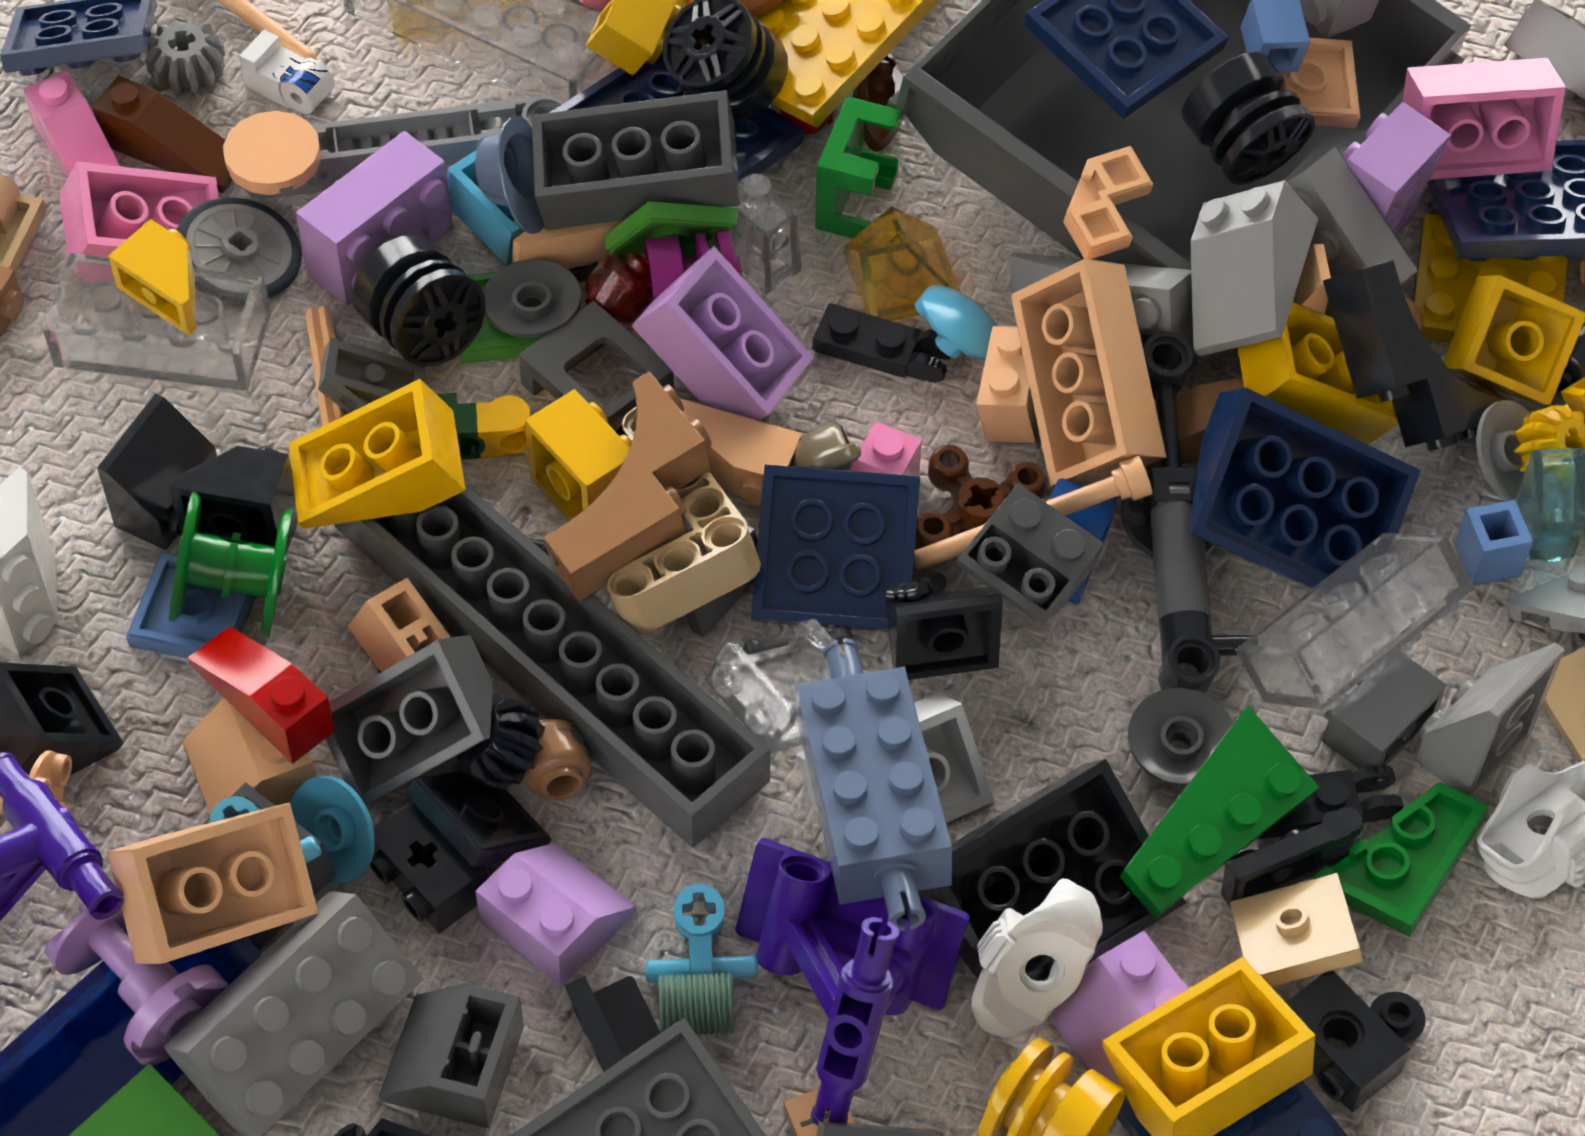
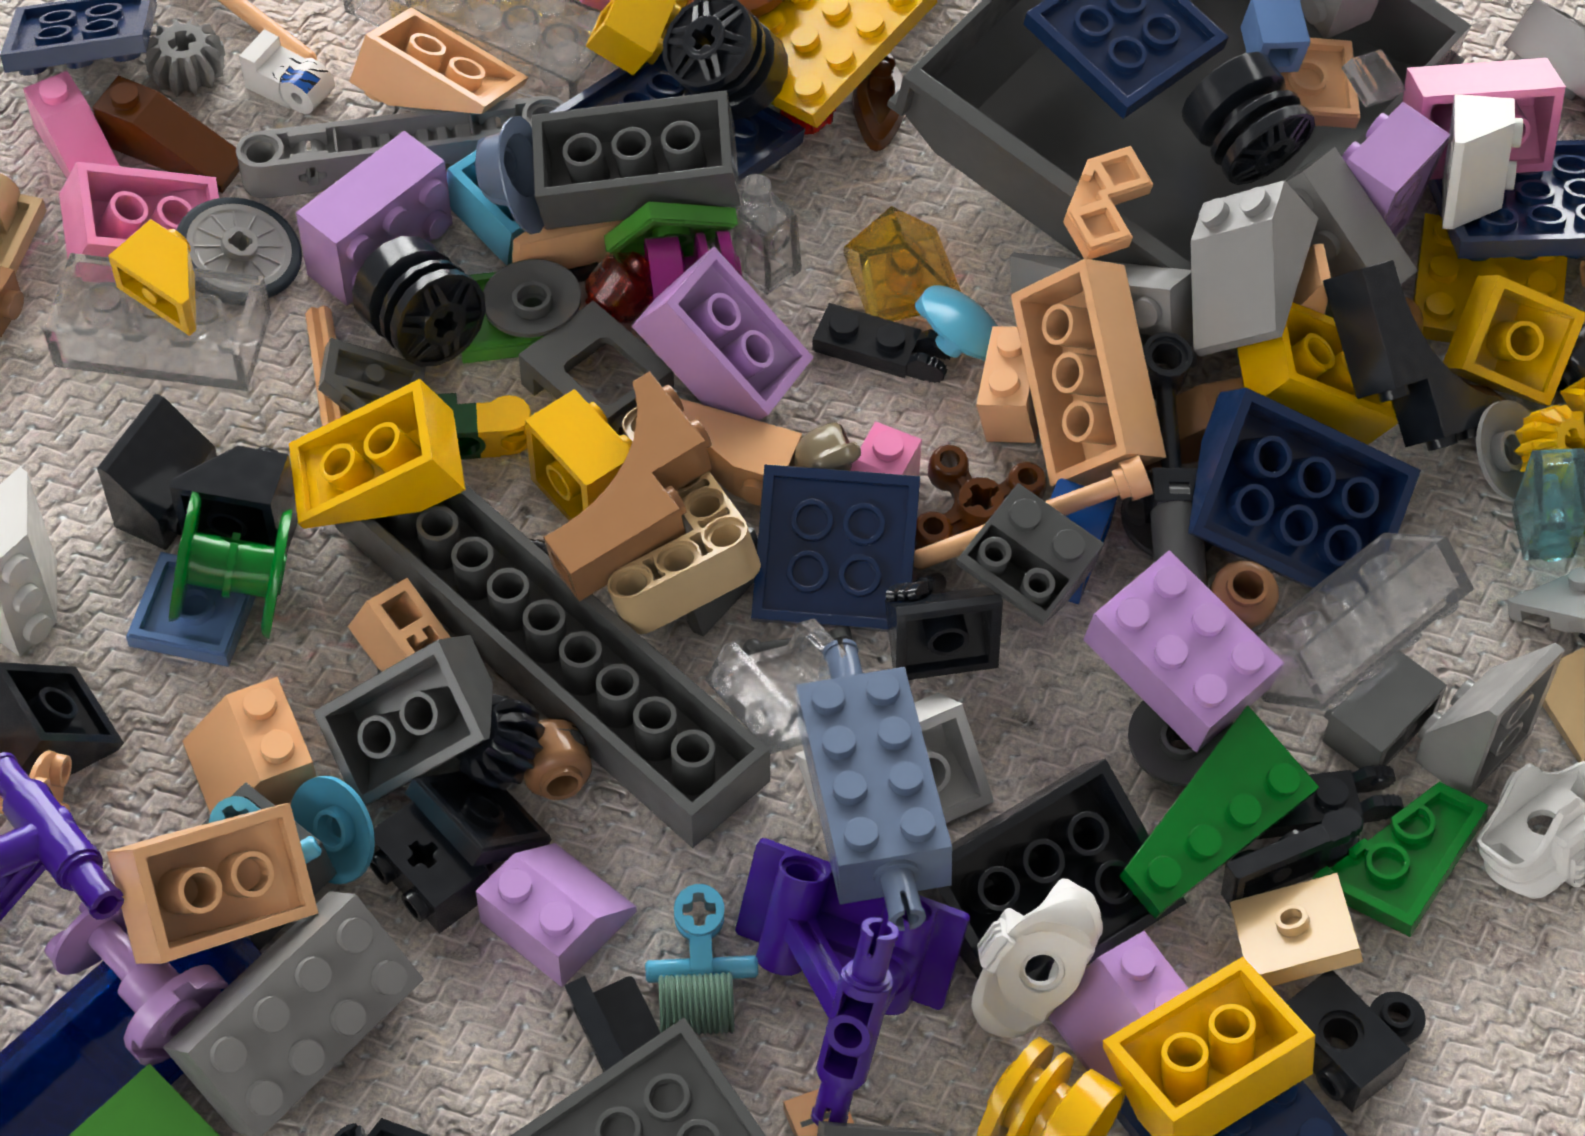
red slope [187,626,335,764] -> none
light nougat tile [223,111,321,195] -> none
dark grey slope [379,983,524,1128] -> none
green panel [815,96,902,243] -> none
medium blue brick [1455,500,1533,586] -> none
none -> light nougat slope [349,7,528,114]
none -> lavender brick [1083,550,1284,753]
none -> medium nougat head [1210,560,1279,634]
none -> clear tile [1341,49,1406,108]
none -> white slope [1442,94,1523,229]

